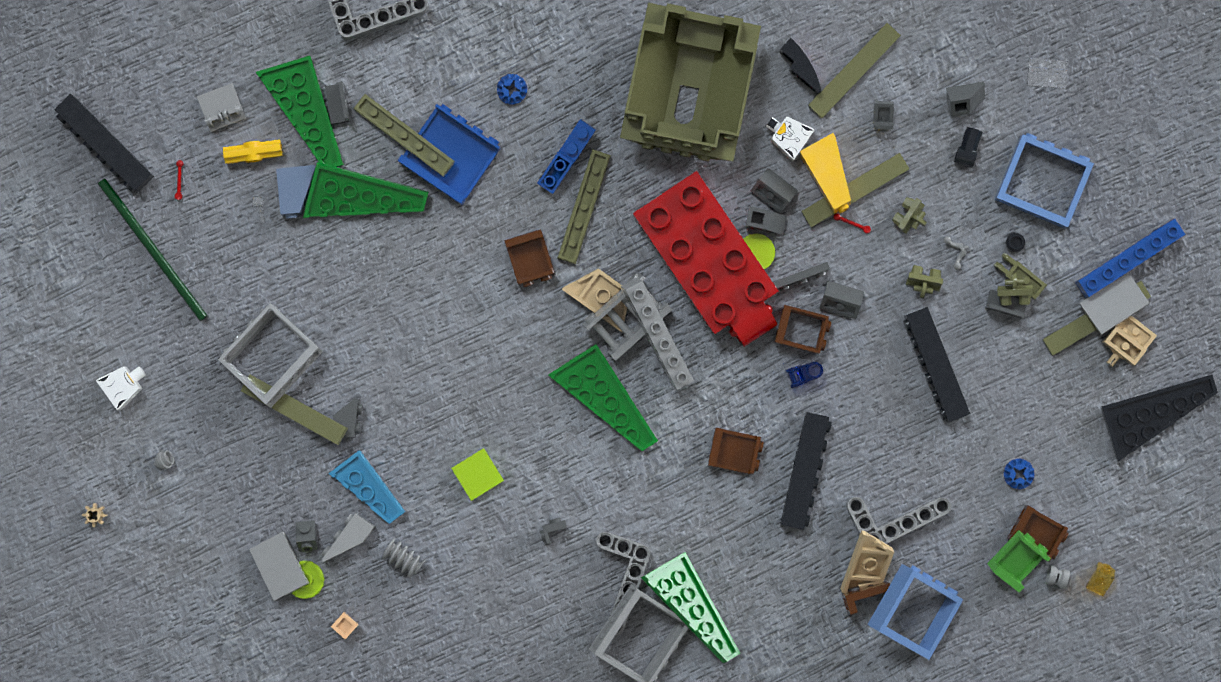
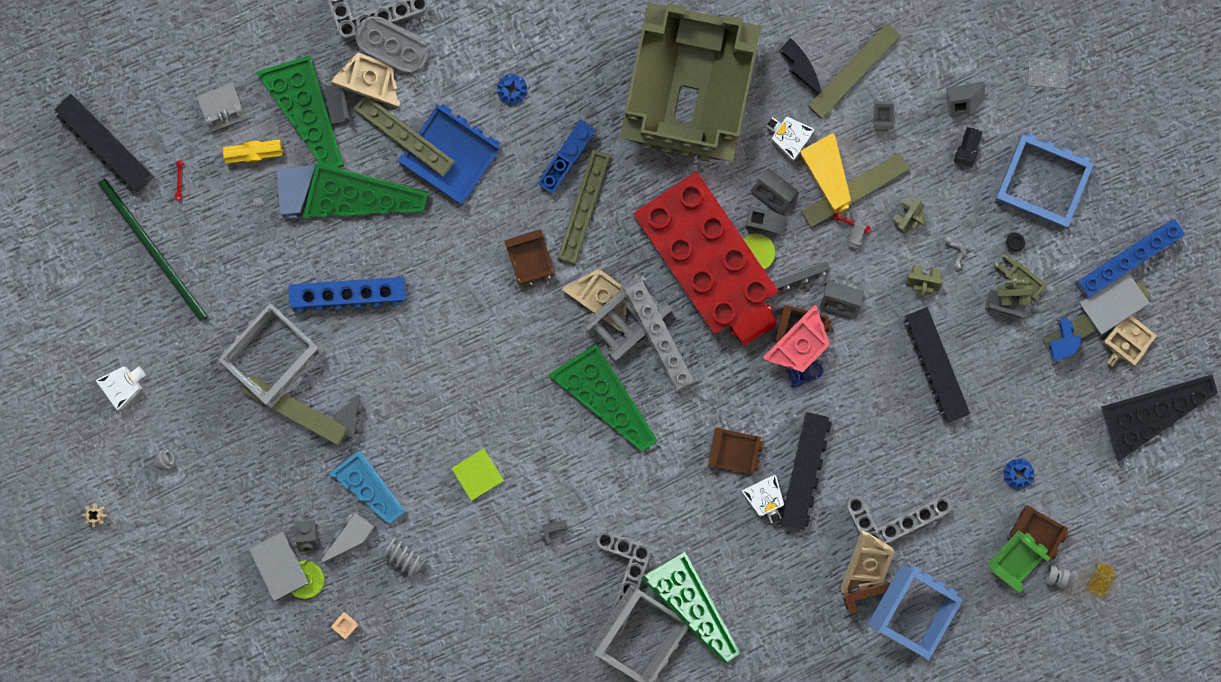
none -> blue brick [288,277,406,312]
none -> tan wing [330,53,400,108]
none -> light grey tile [356,16,428,73]
none -> white torso [741,475,784,523]
none -> coral wing [763,305,830,372]
none -> light grey pin [847,223,866,248]
none -> blue brick [1047,317,1081,361]

